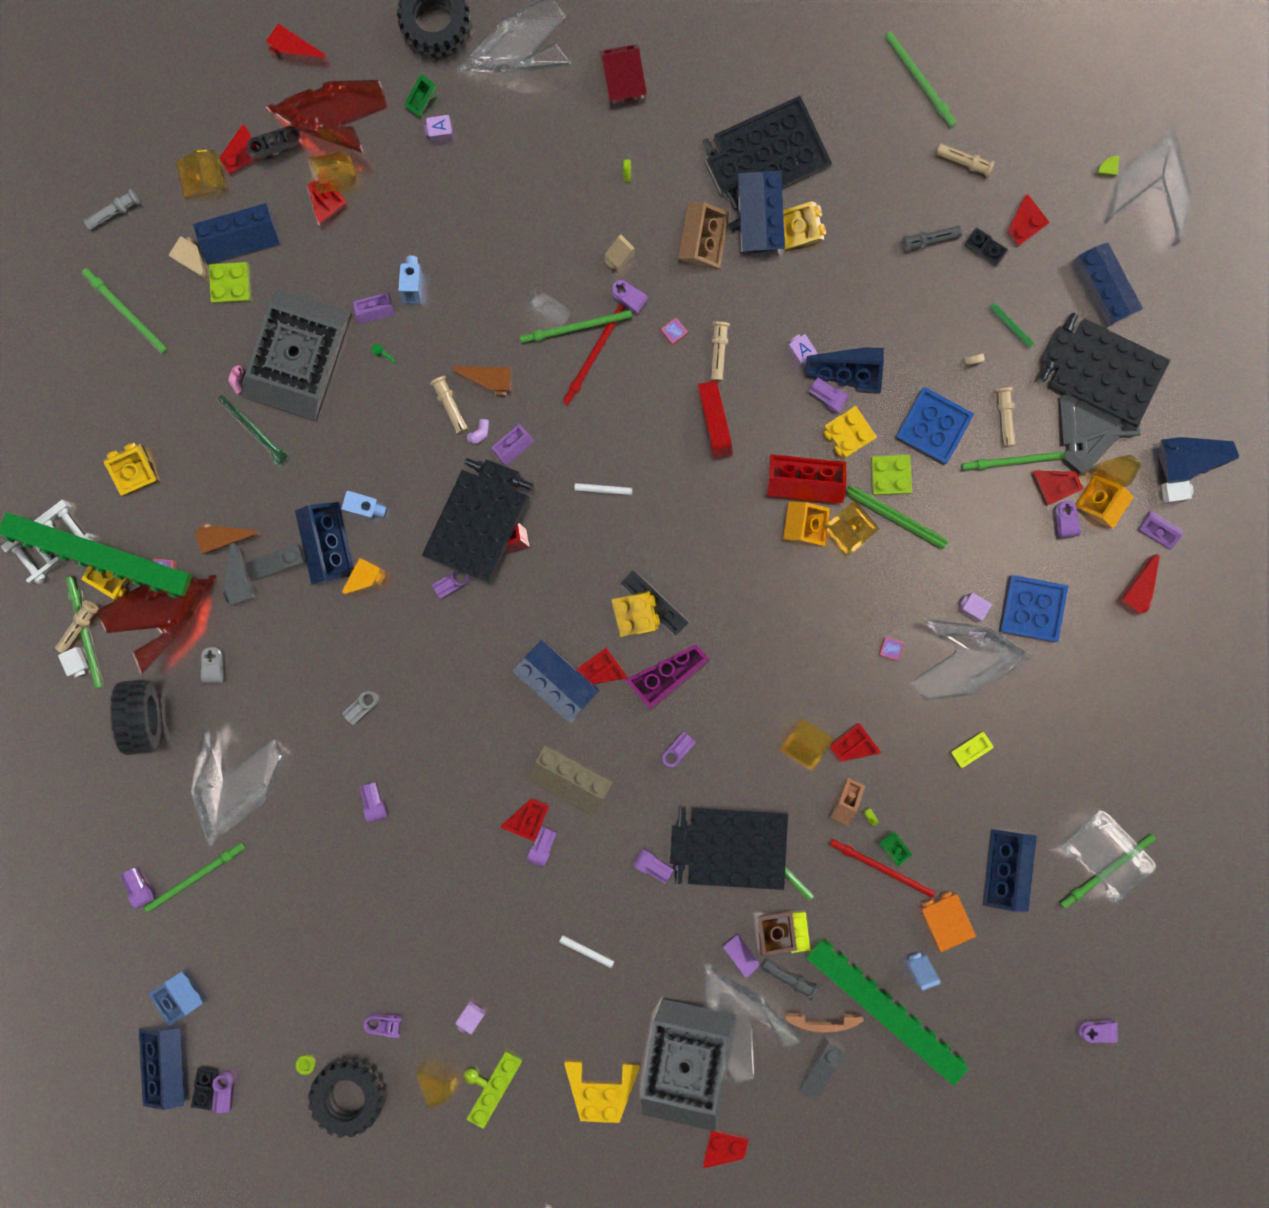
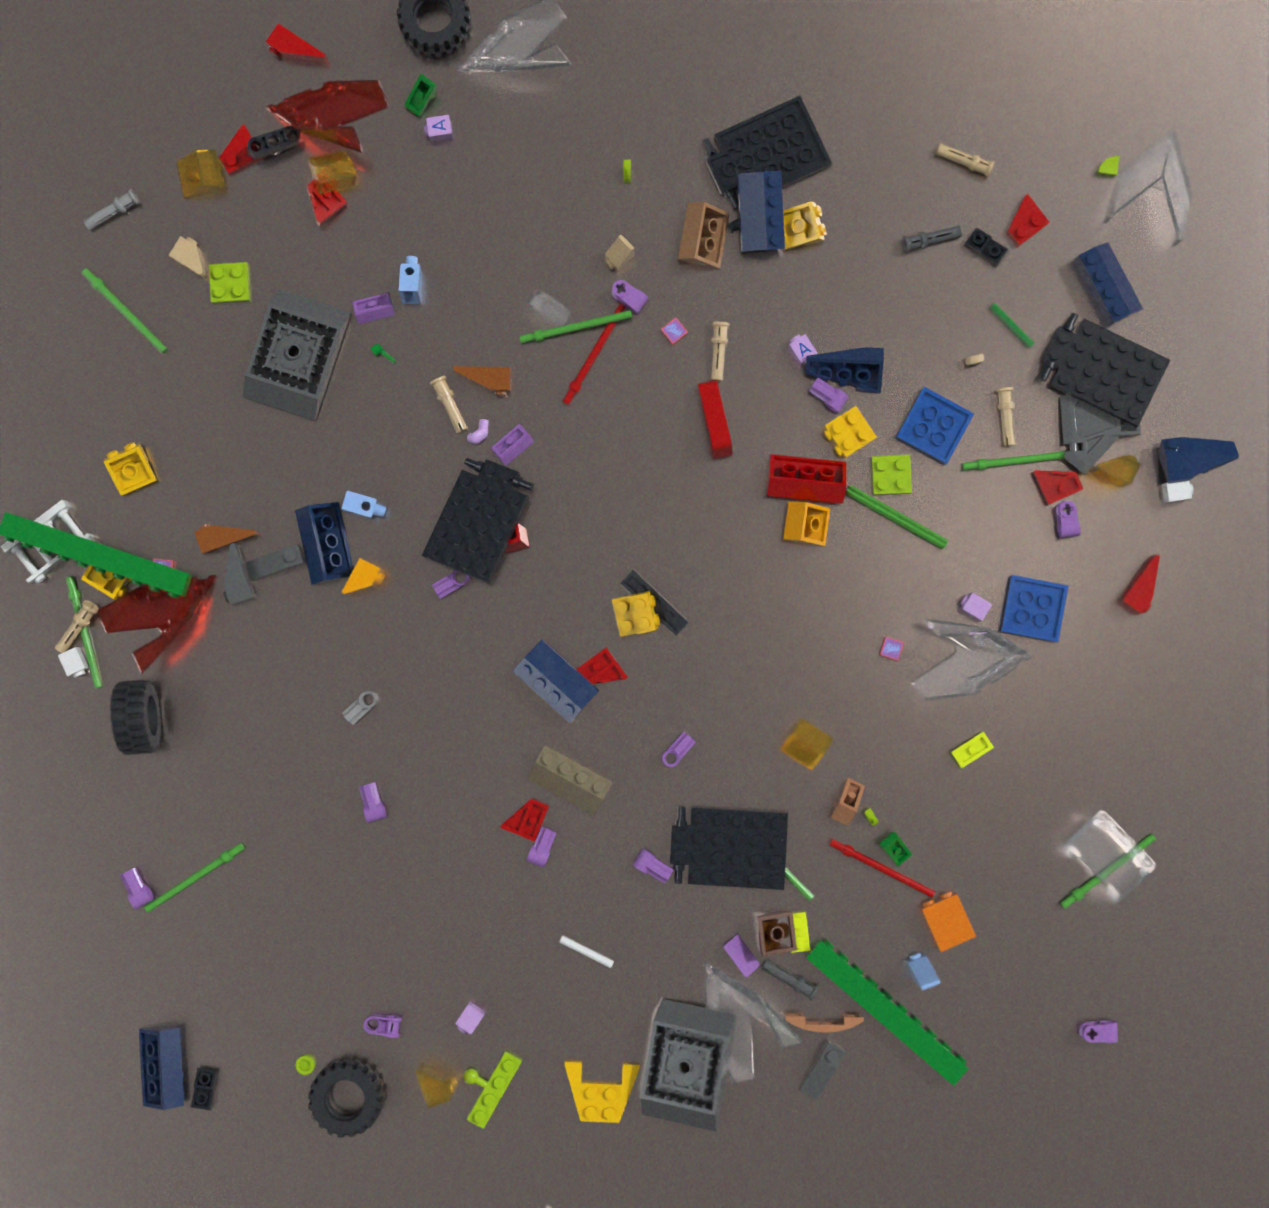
medium blue slope [148,971,203,1026] -> none
clear windscreen [191,728,284,846] -> none
dark blue slope [193,203,280,265] -> none
light grey piece [201,647,223,684] -> none
medium lavender piece [212,1071,234,1113] -> none
clear green piece [218,395,288,465] -> none
bright pink arm [228,365,244,395] -> none
white bar [575,483,632,495] -> none
dark red slope [599,44,647,104] -> none
magenta wedge [625,644,710,711] -> none
red wing [703,1131,749,1168] -> none
clear yellow slope [824,501,880,556] -> none
red wing [828,723,882,762] -> none
bright green bar [885,31,957,127] -> none
dark blue slope [983,829,1037,912] -> none
light orange slope [1076,475,1134,529] -> none
medium lavender slope [1139,511,1183,550] -> none

